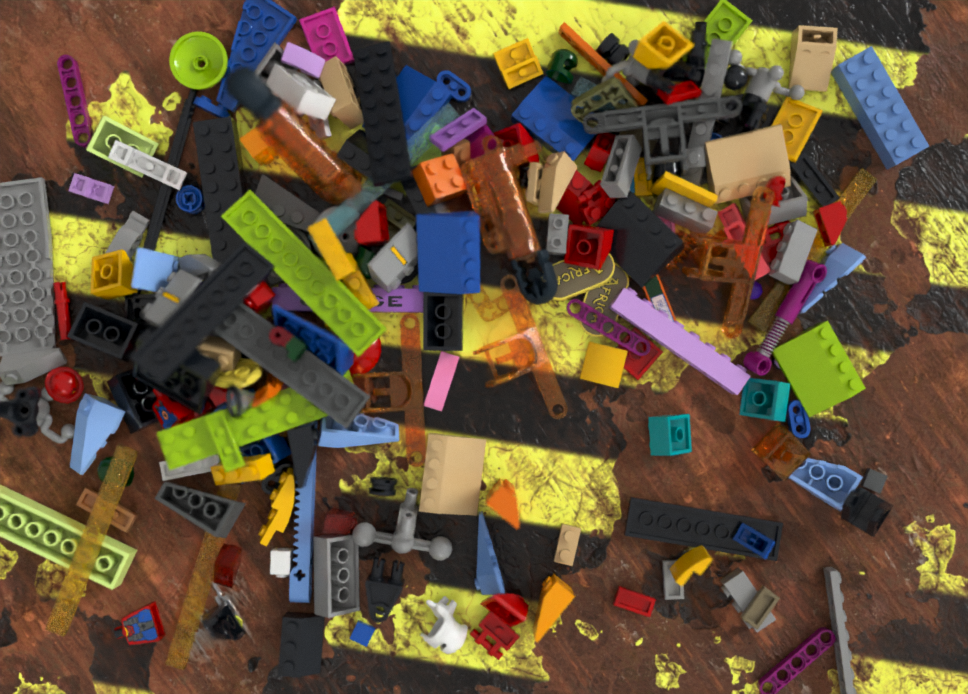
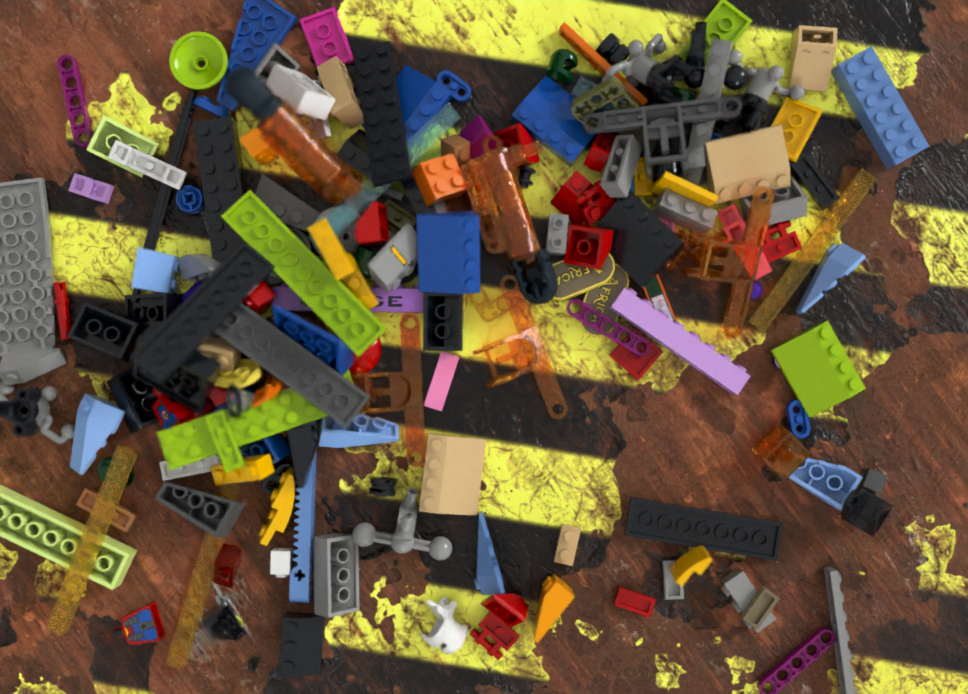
red hat [45,367,84,404] -> none
yellow slope [90,249,138,300] -> none
light grey piece [105,211,151,260] -> none
light grey slope [142,269,202,328] -> none
leg [269,327,308,363] -> none
lavender slope [281,42,325,79] -> none
clear red slope [322,508,357,534] -> none
blue tile [349,620,375,647] -> none
black piece [365,557,405,623] -> none
medium lavender plate [430,108,487,152] -> none
orange slope [486,479,520,529] -> none
yellow slope [492,38,544,89] -> none
tan plate [525,162,544,206] -> none
tan slope [538,152,578,214] -> none
yellow slope [579,342,628,388] -> none
yellow slope [633,21,694,69] -> none
teal slope [648,414,692,456] -> none
red tile [657,80,702,104] -> none
blue slope [733,523,775,559] -> none
teal slope [739,378,790,422] -> none
magenta piece [743,259,827,376] -> none
red hair [763,176,786,207] -> none
light grey brick [769,220,818,285] -> none
red slope [812,201,847,247] -> none

